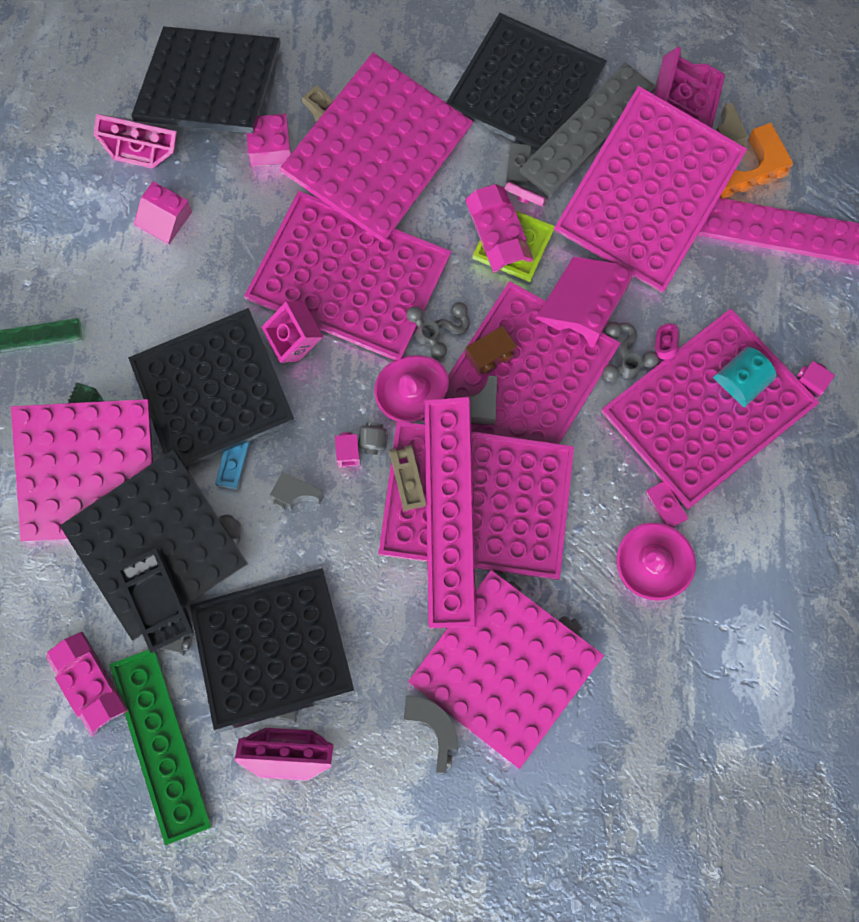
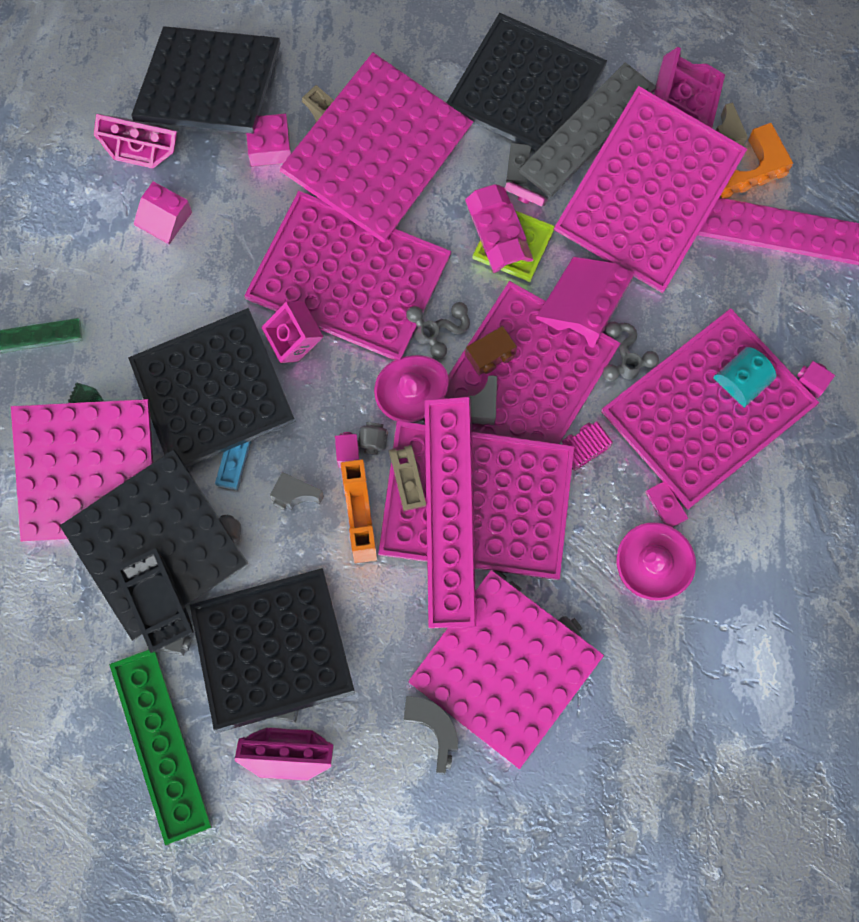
dark pink piece [46,632,128,737] -> none
dark pink plate [655,323,680,360] -> none
none -> orange arch [340,459,377,563]
none -> dark pink brick [562,421,613,471]

